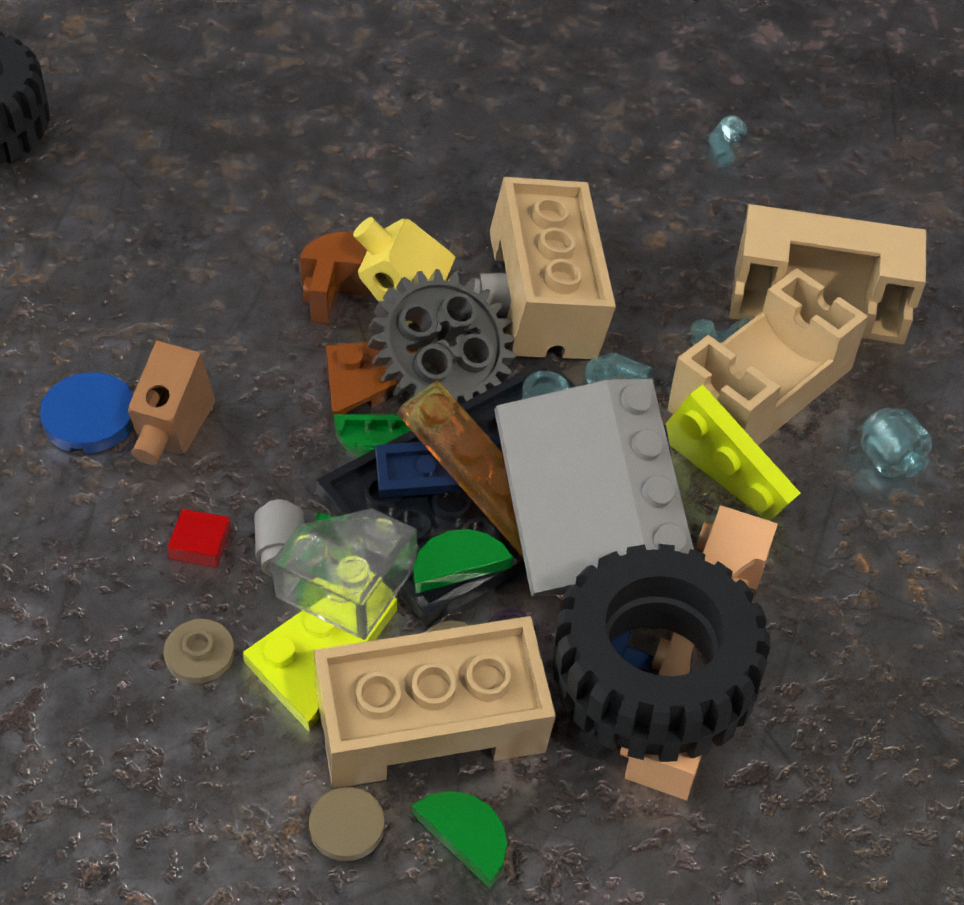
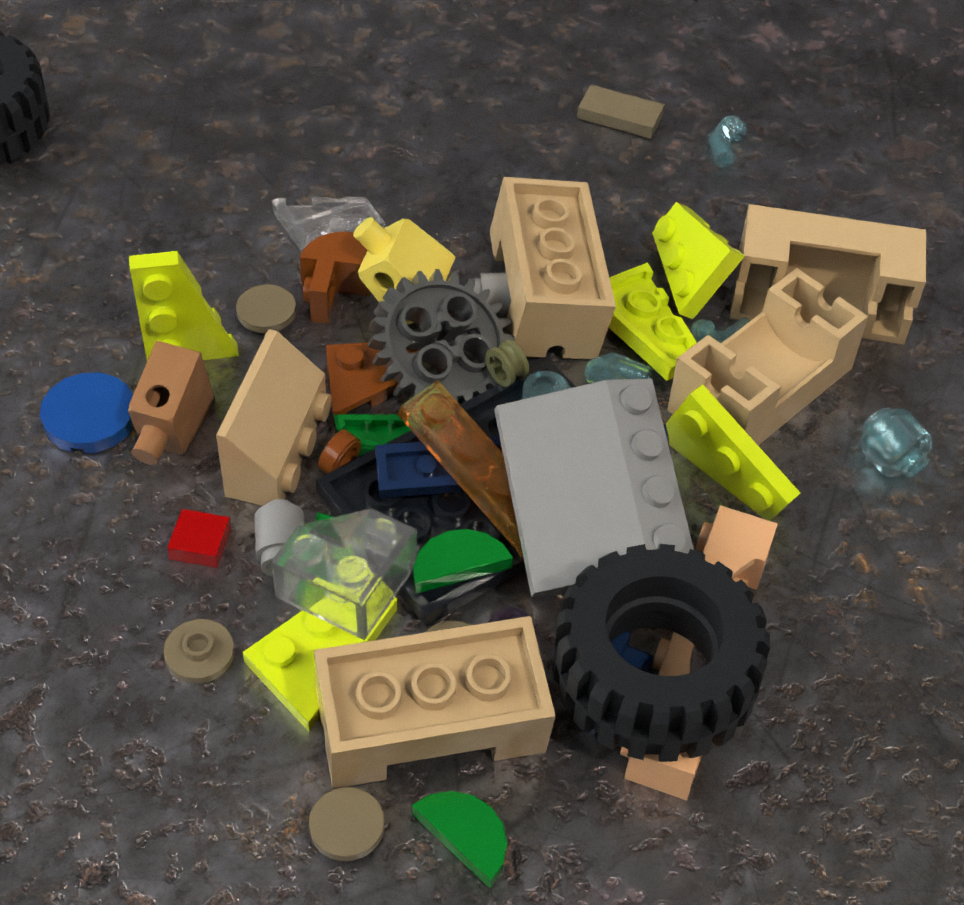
none -> neon yellow wing [129,251,239,361]
none -> tan slope [216,329,332,506]
none -> dark tan piece [236,284,296,333]
none -> clear wing [272,197,385,252]
none -> dark orange tile [318,429,361,474]
none -> olive bush [485,339,529,387]
none -> dark tan tile [577,85,665,139]
none -> neon yellow wing [609,262,697,381]
none -> neon yellow wing [652,202,745,319]

